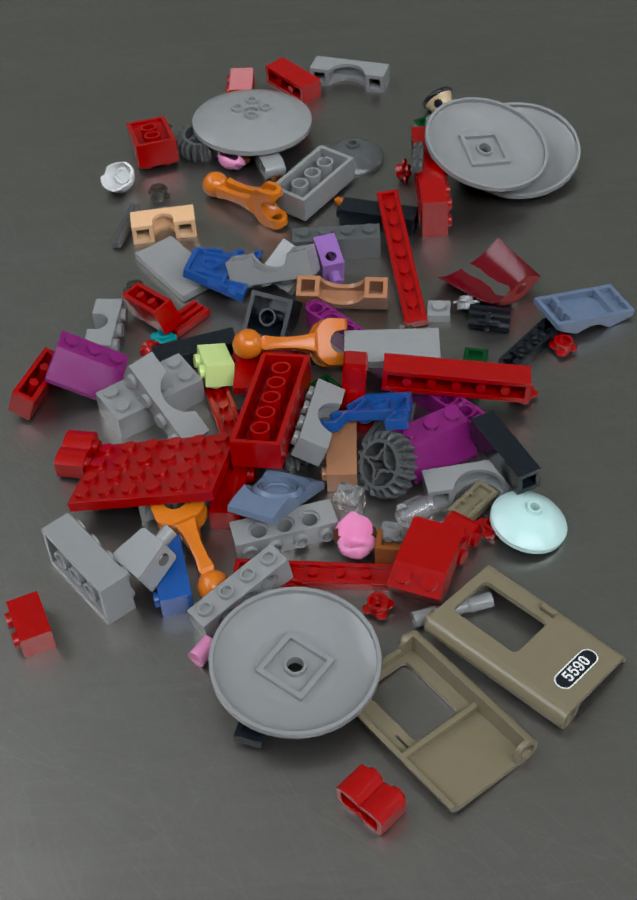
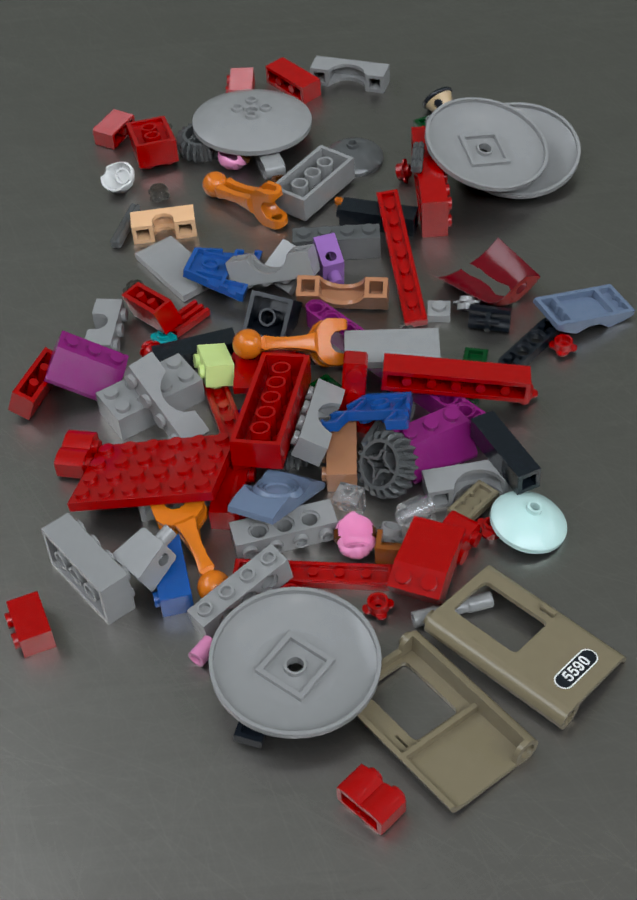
none -> red brick [93,109,135,150]

